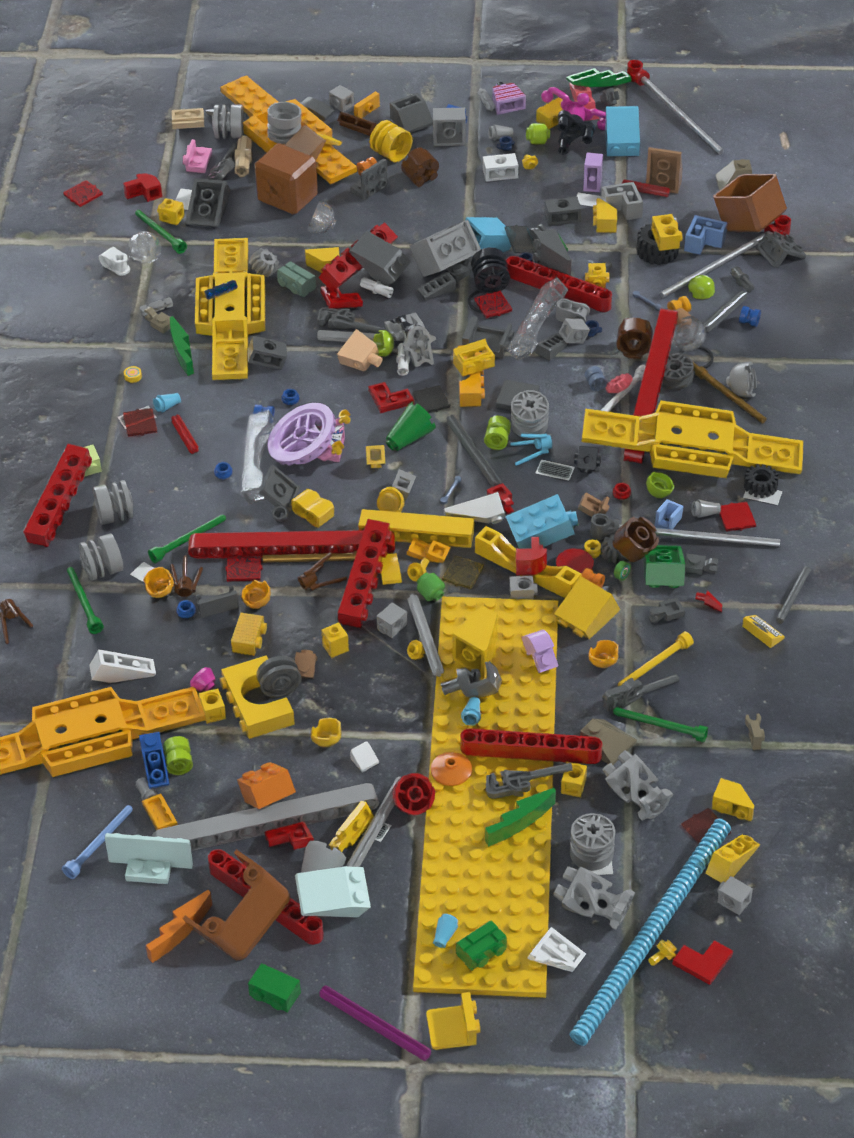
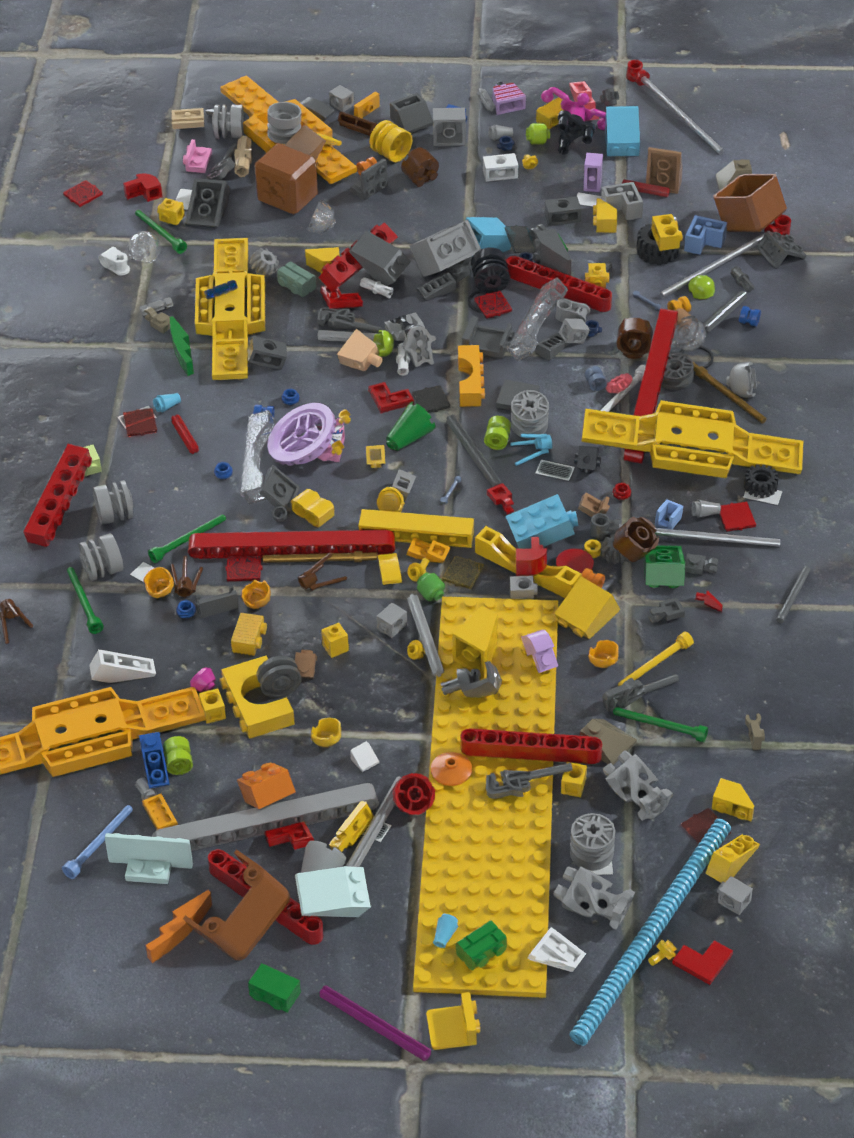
yellow tile [124,366,142,383] -> none
red brick [338,519,393,628] -> none
white slope [444,492,506,524] -> none
yellow window [453,339,495,377] -> none
medium azure cone [461,697,481,726] -> none
green slope [485,788,556,847] -> none
green slope [566,68,631,87] -> none
bright green tile [614,561,631,581] -> none
lime hair [646,472,674,499] -> none
yellow slope [742,615,785,648] -> none

